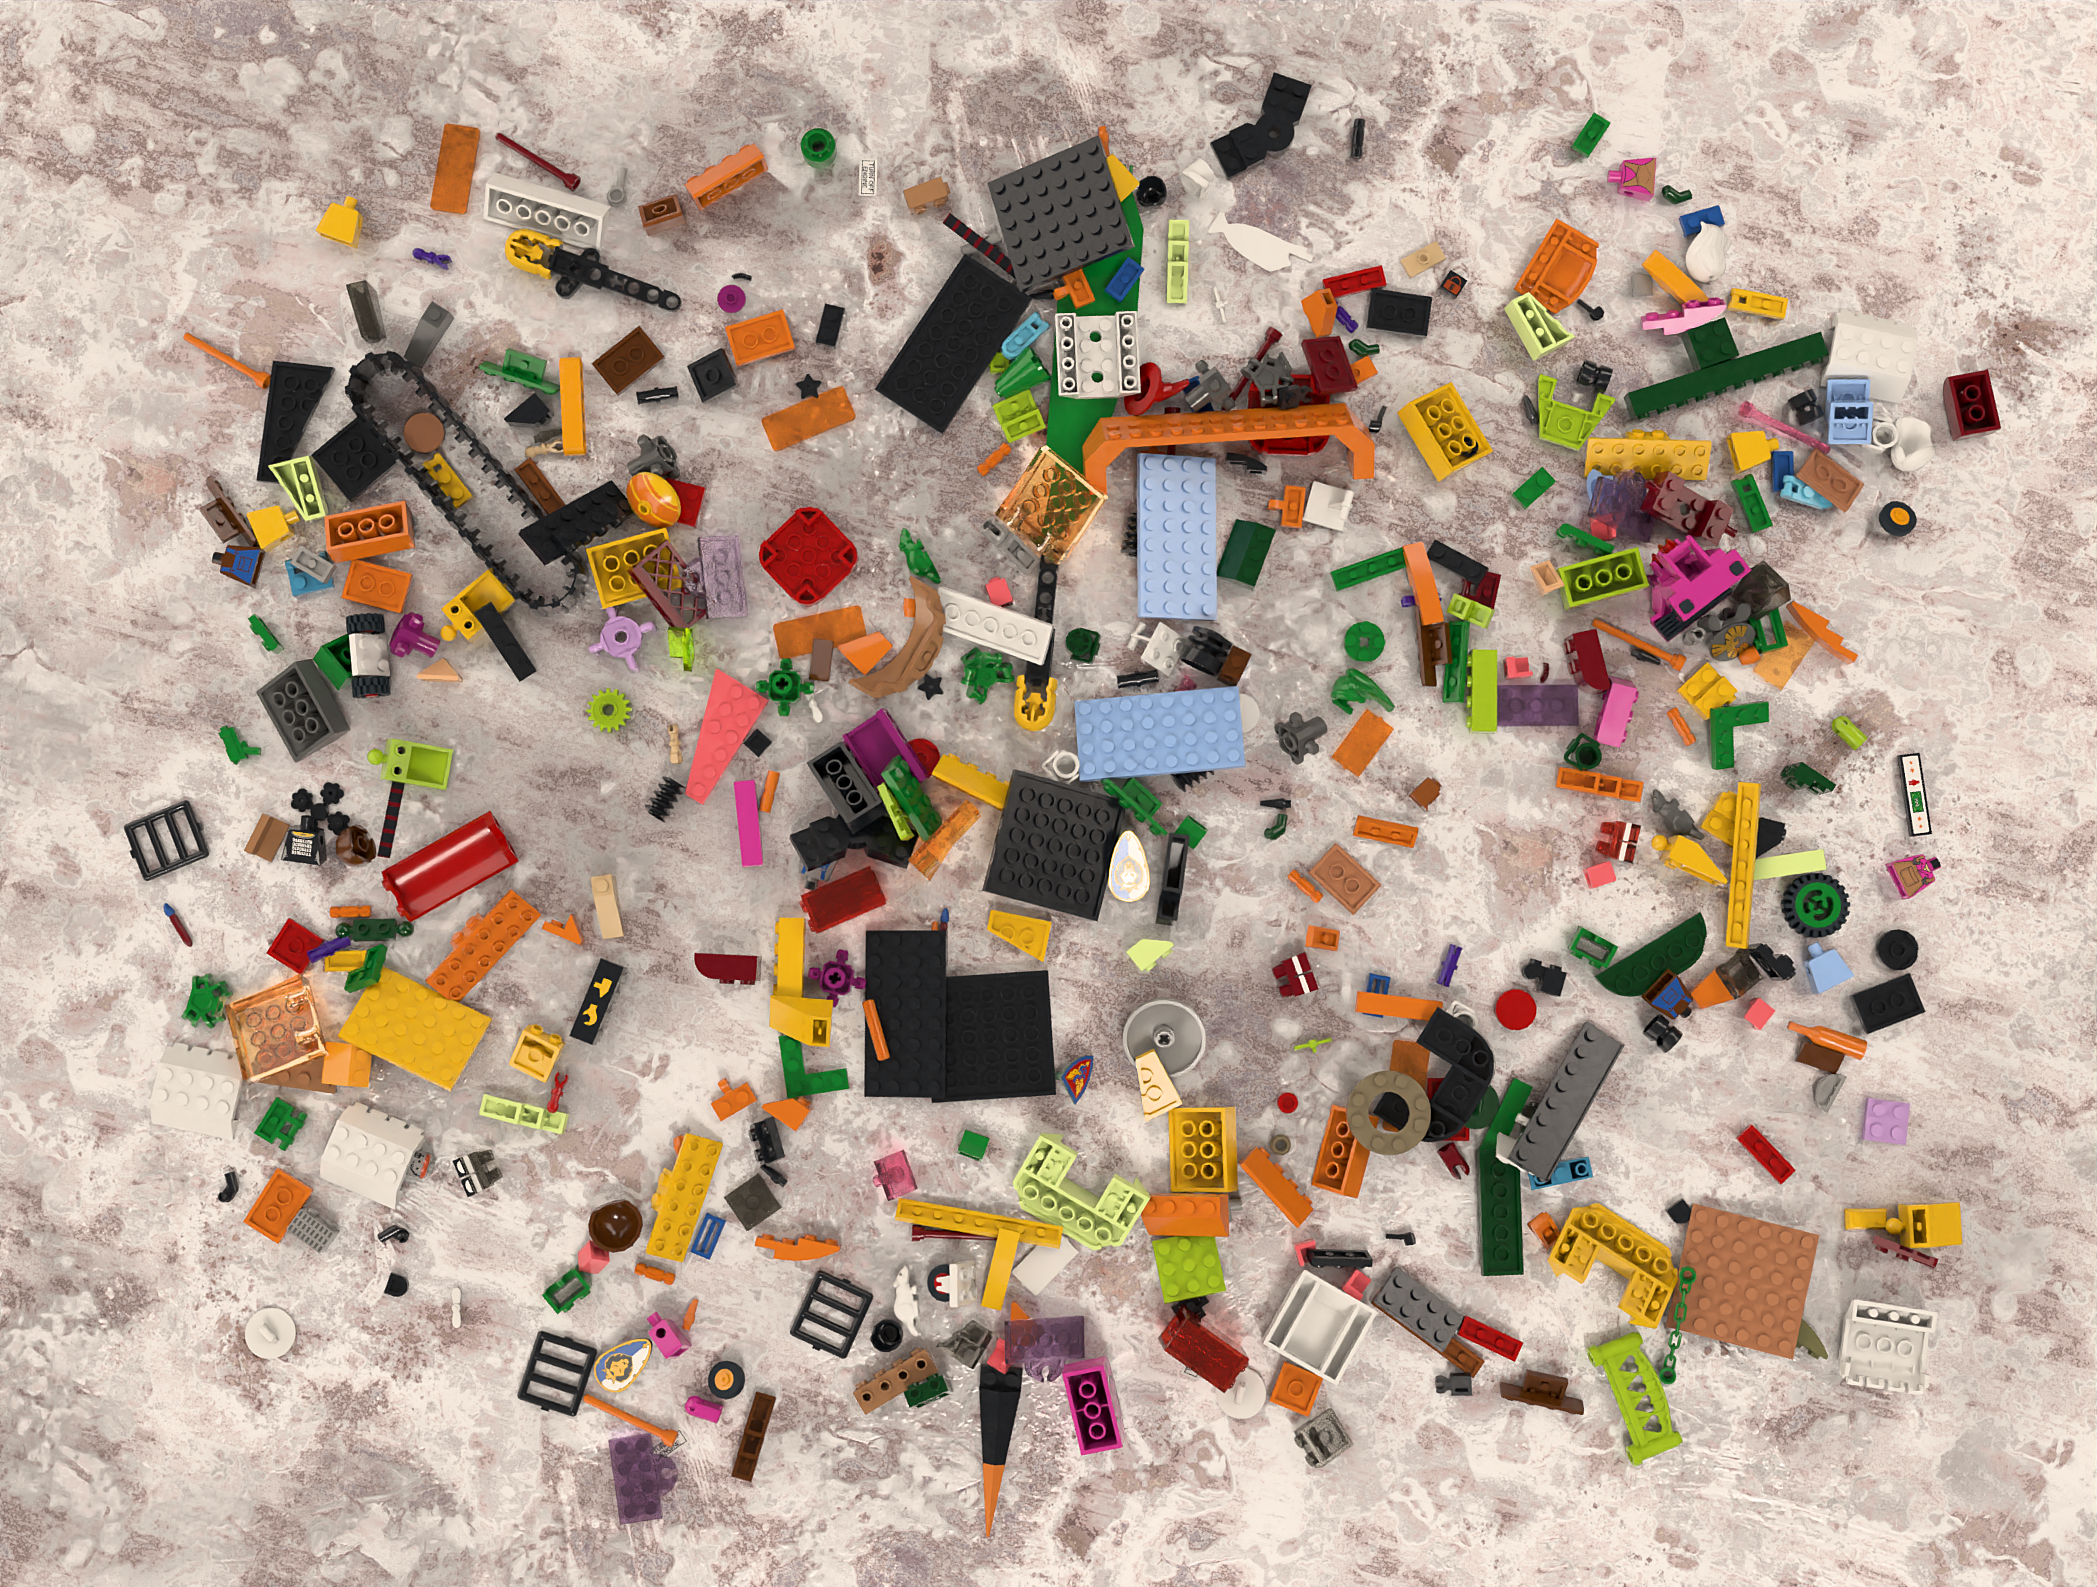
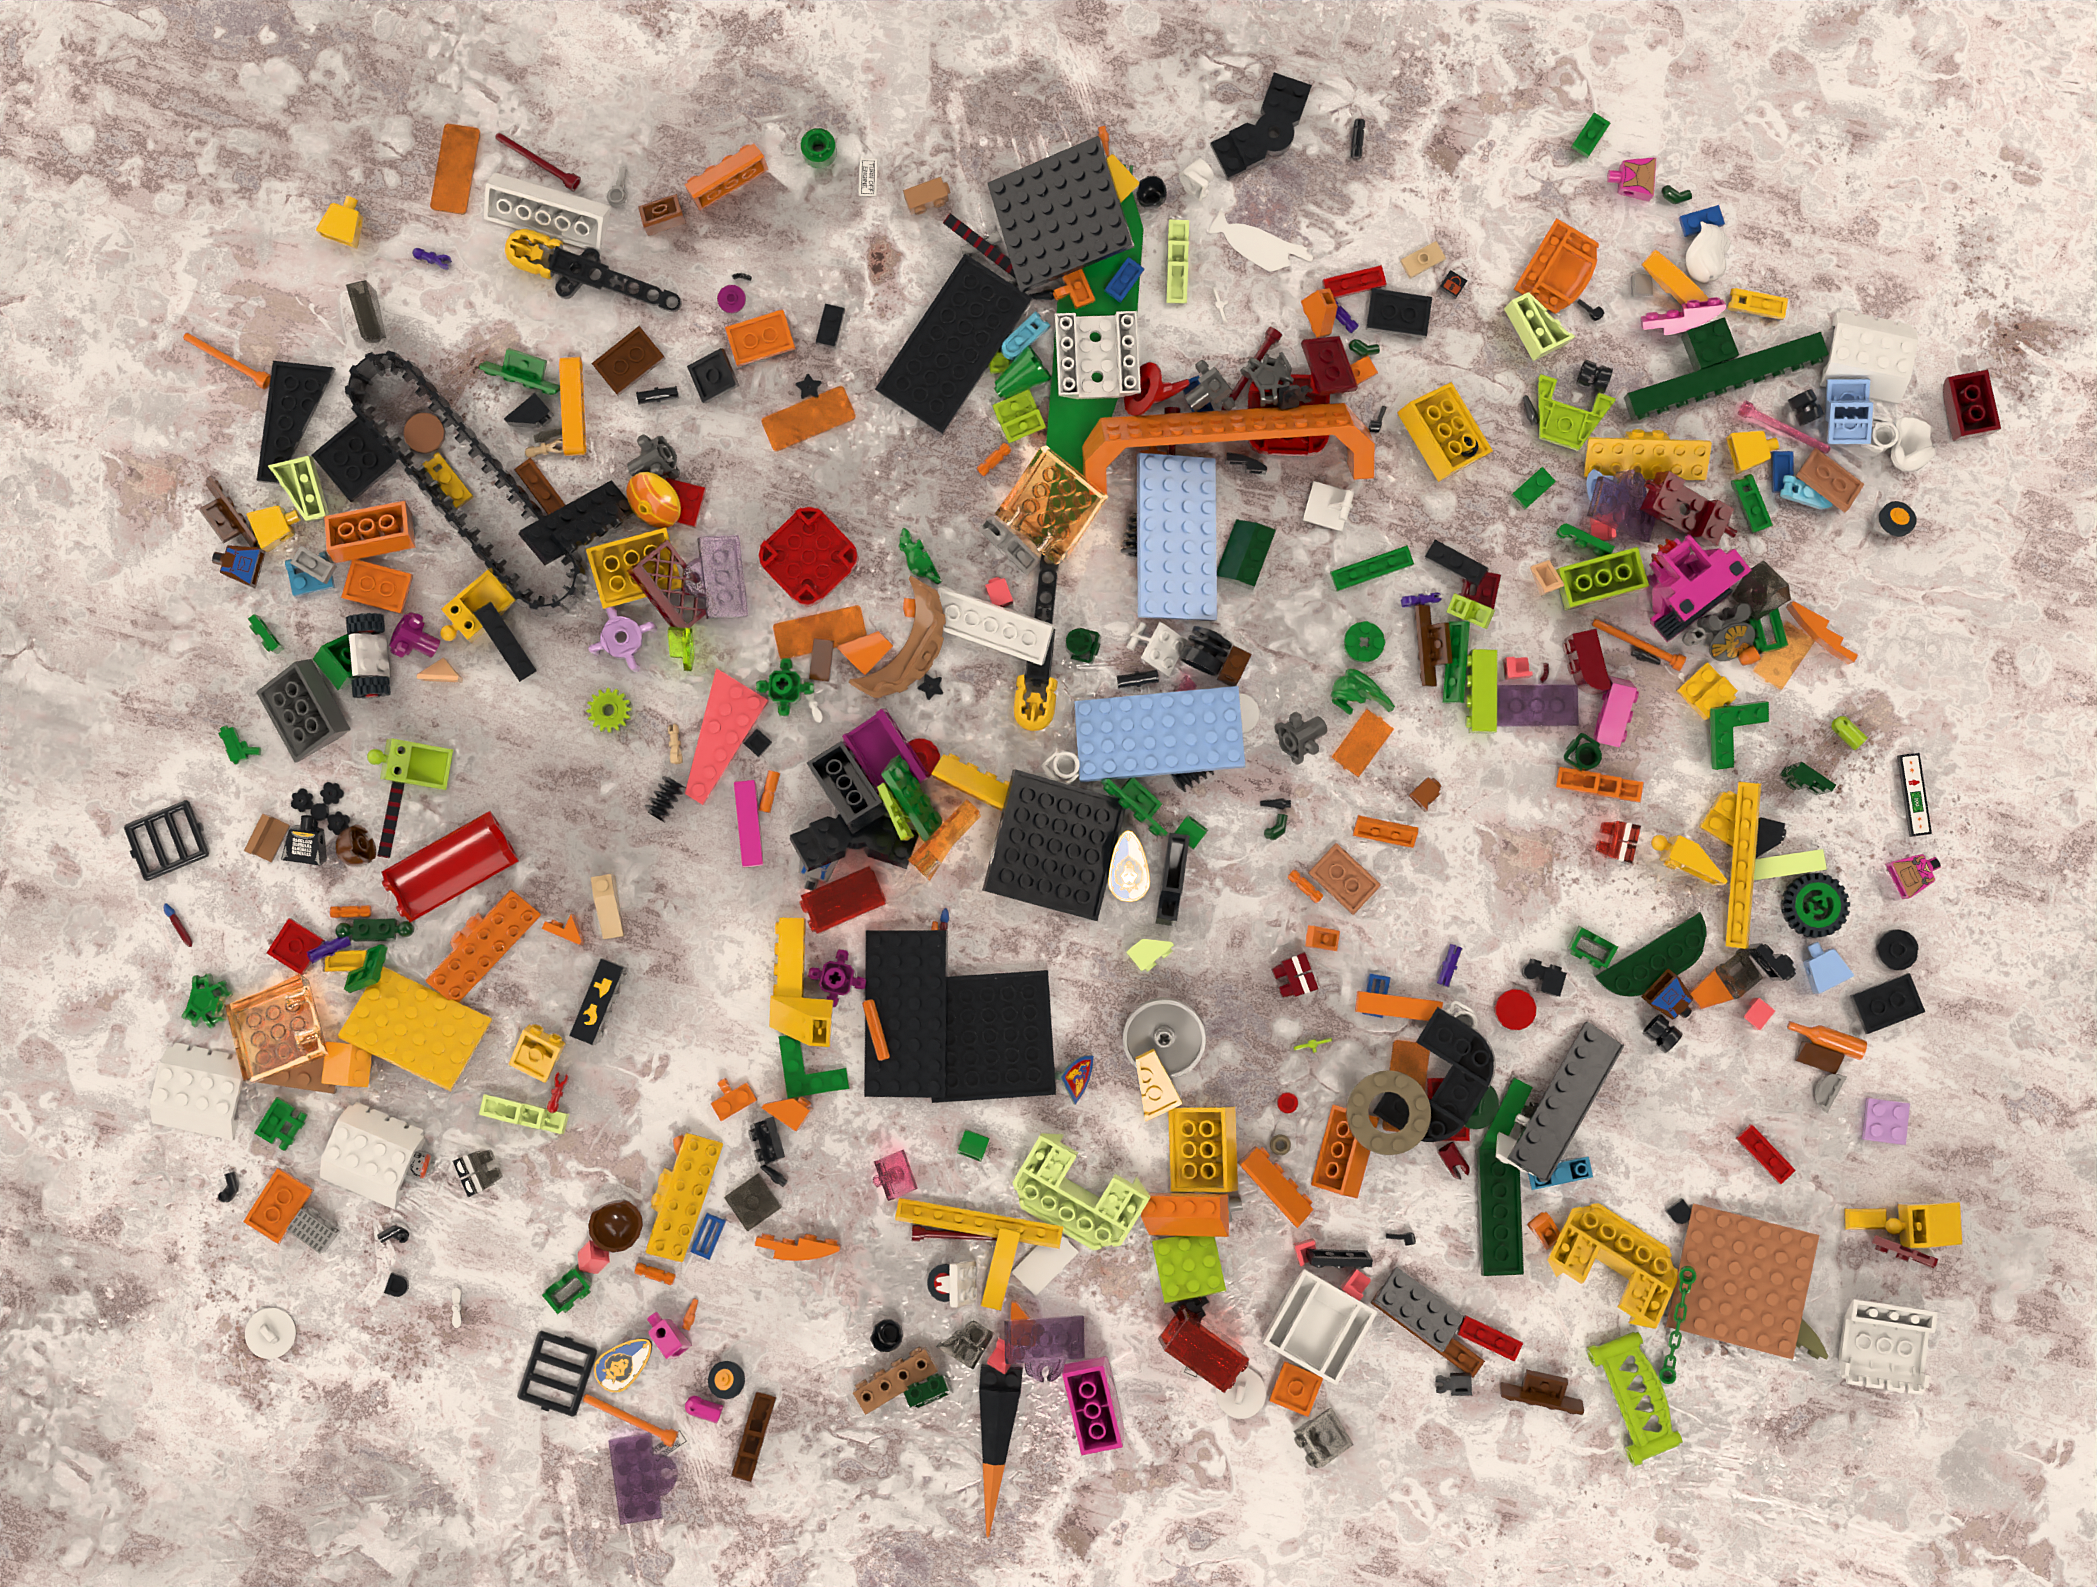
dark grey slope [404,301,454,368] -> none
dark red brick [694,953,762,985] -> none
black bar [790,1270,874,1359] -> none
white animal [893,1266,921,1336] -> none
green piece [960,647,1015,705] -> none
yellow wing [987,910,1052,963] -> none
orange plate [1267,485,1306,529] -> none
orange slope [1402,542,1444,626] -> none
coral panel [1583,861,1616,889] -> none
dark grey animal [1652,789,1705,840] -> none
orange axle [1667,707,1696,746] -> none

